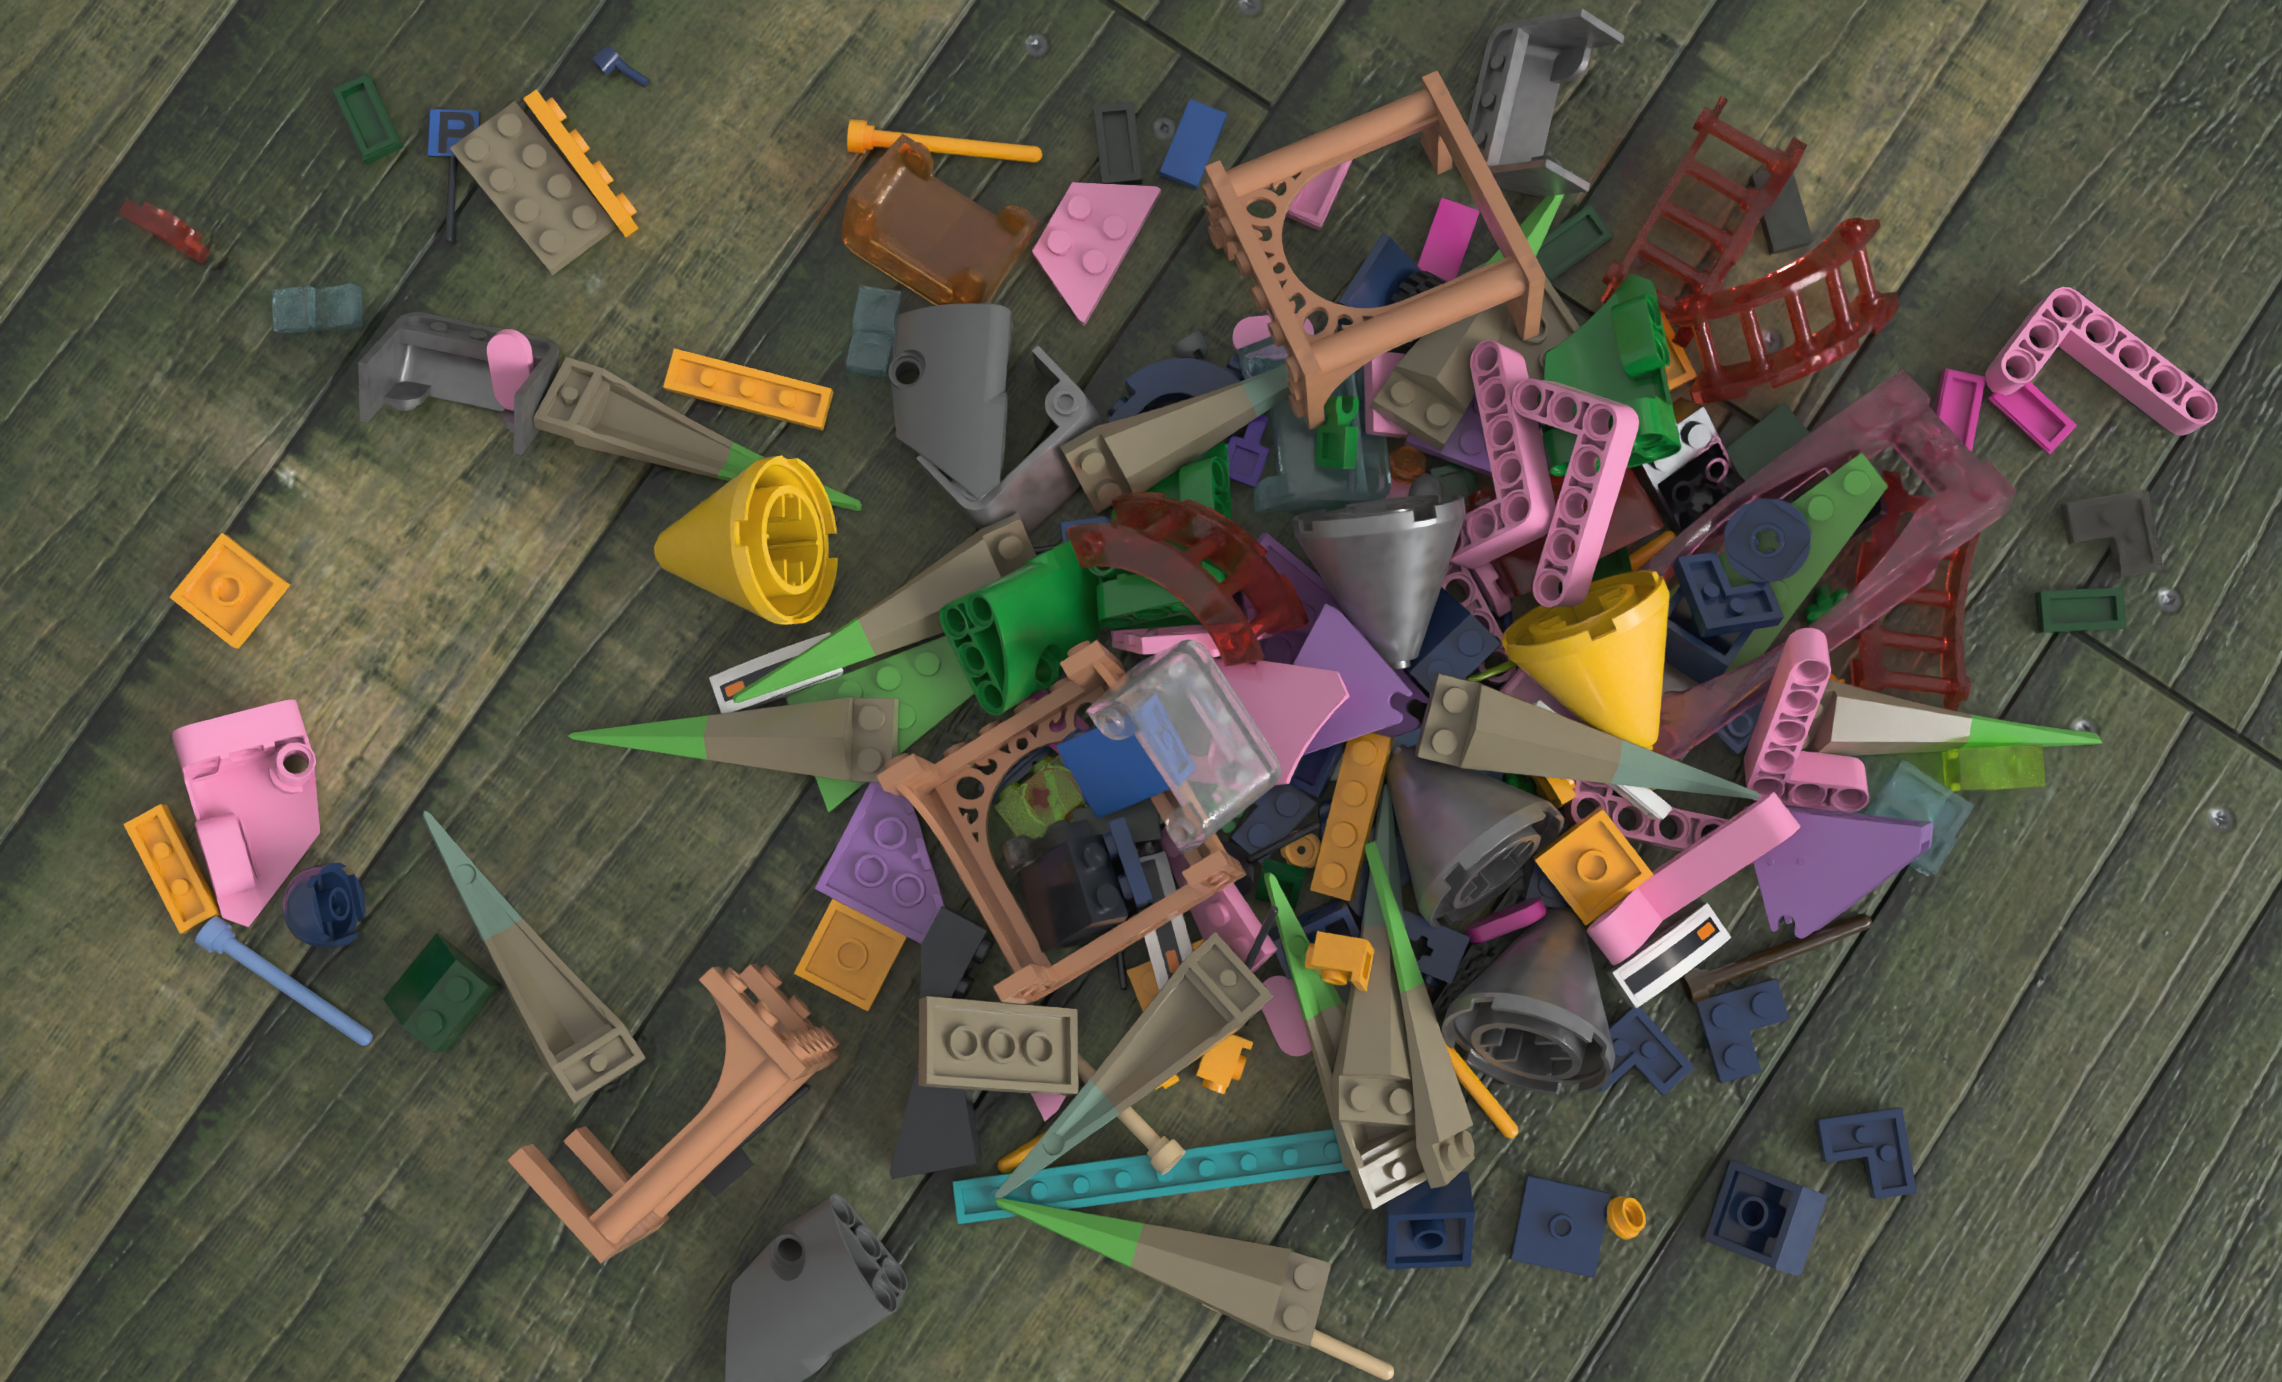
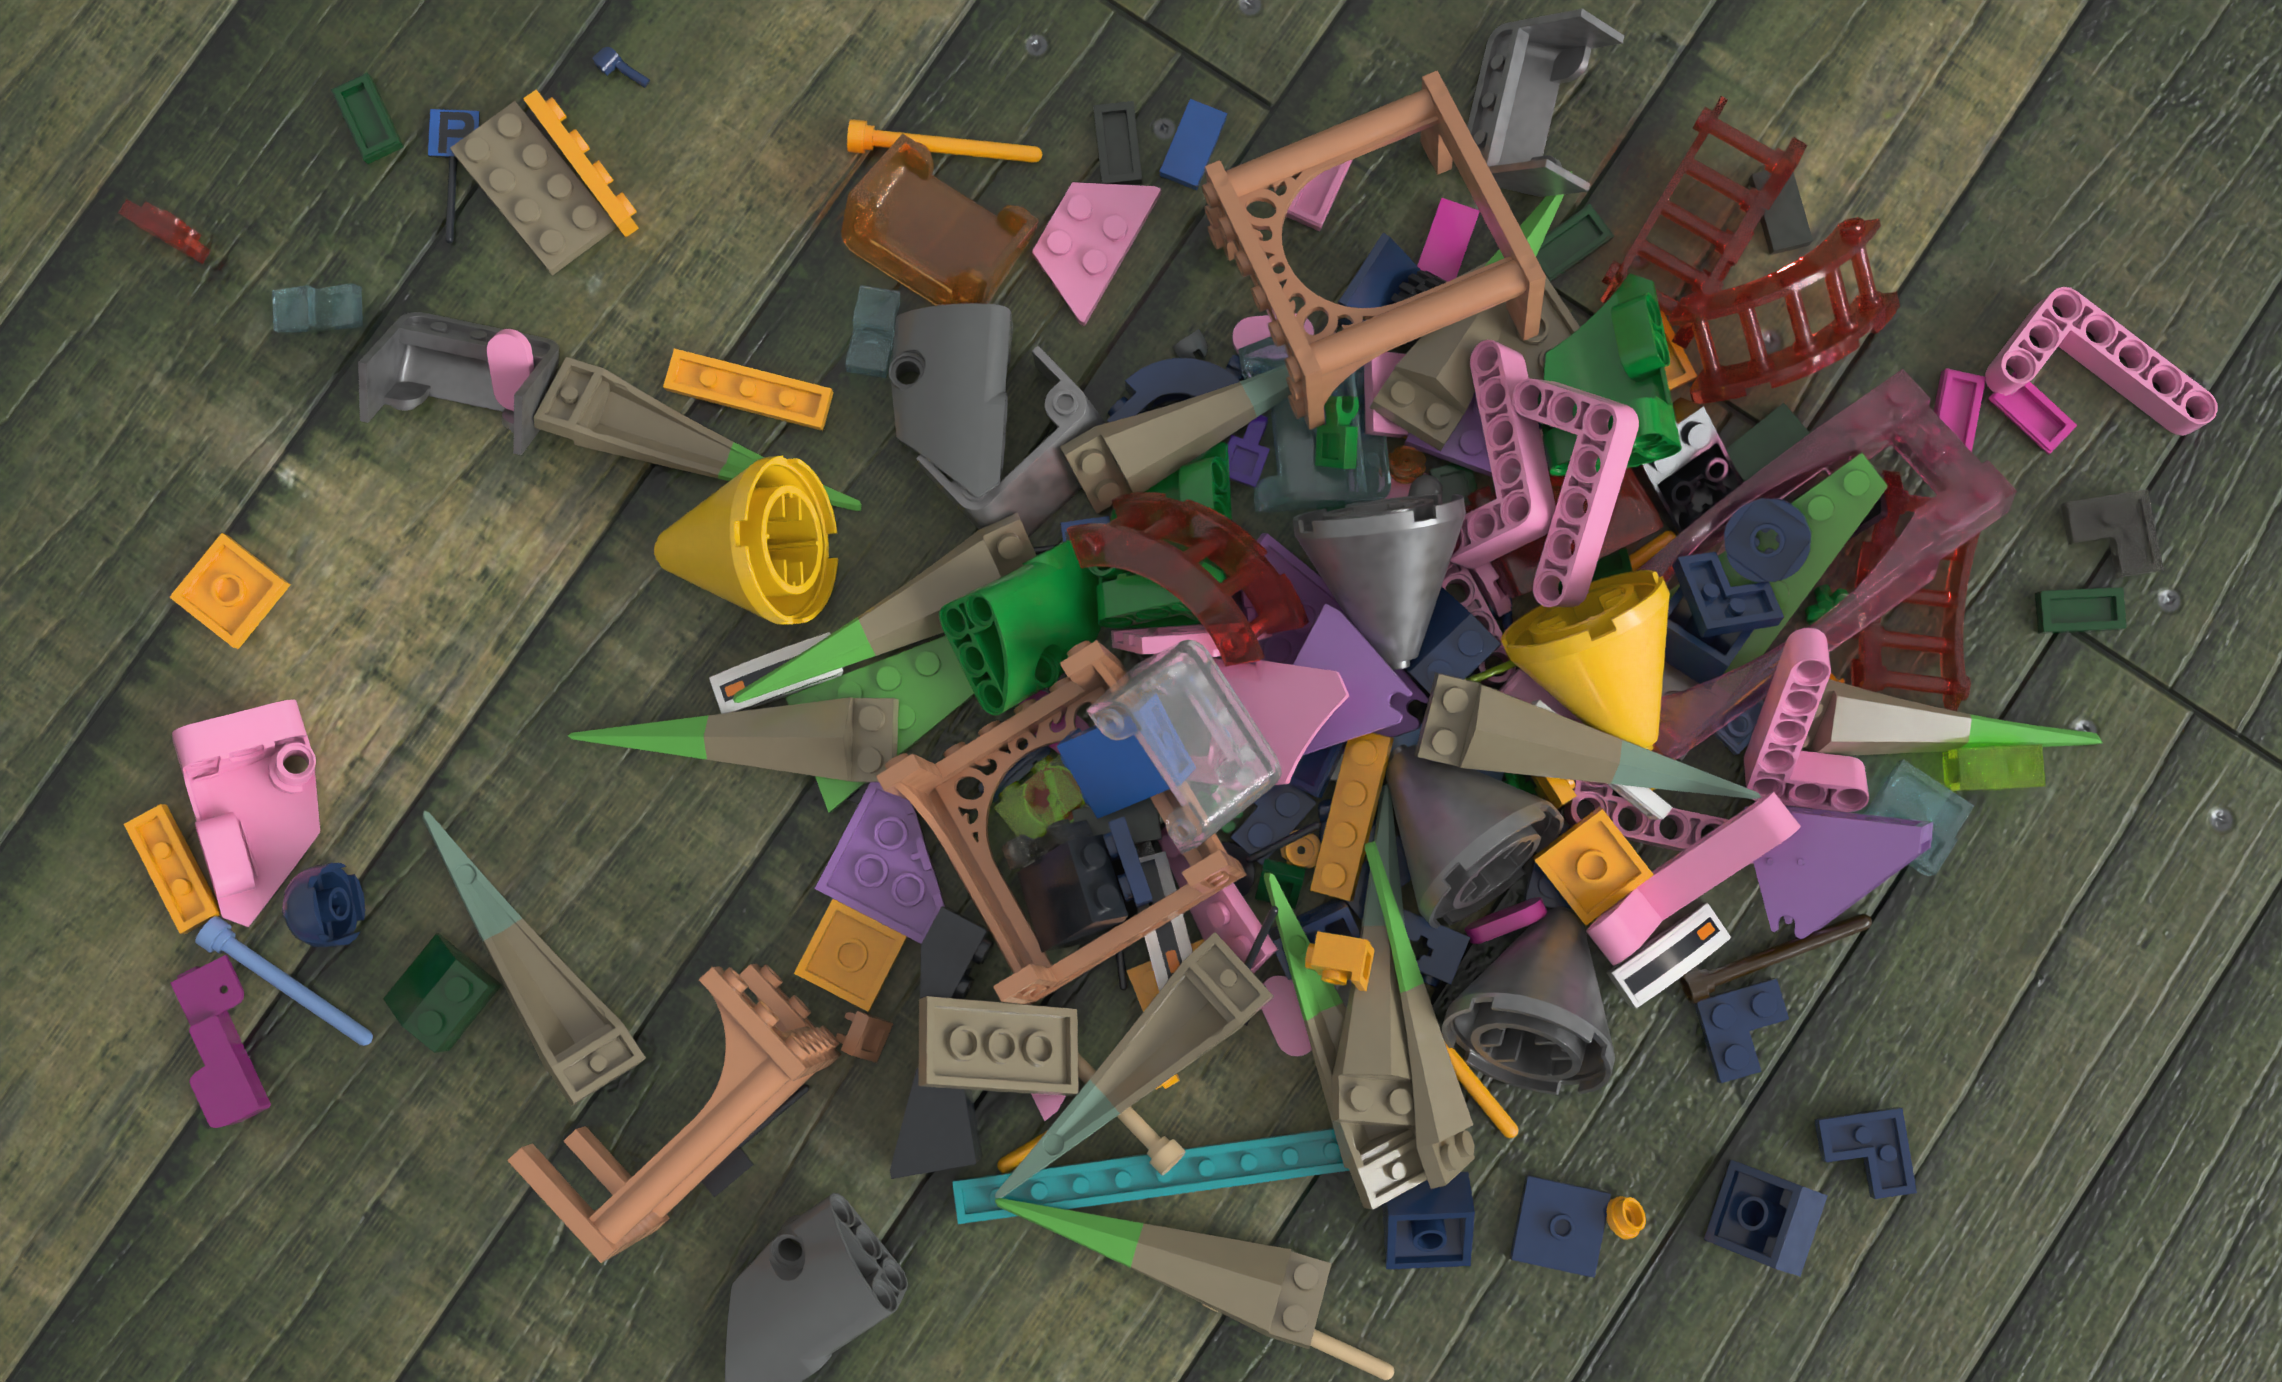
light orange brick [1196,1034,1254,1094] -> none
dark blue plate [1599,1006,1695,1096] -> none
none -> magenta piece [170,955,271,1128]
none -> nougat tile [836,1011,893,1063]

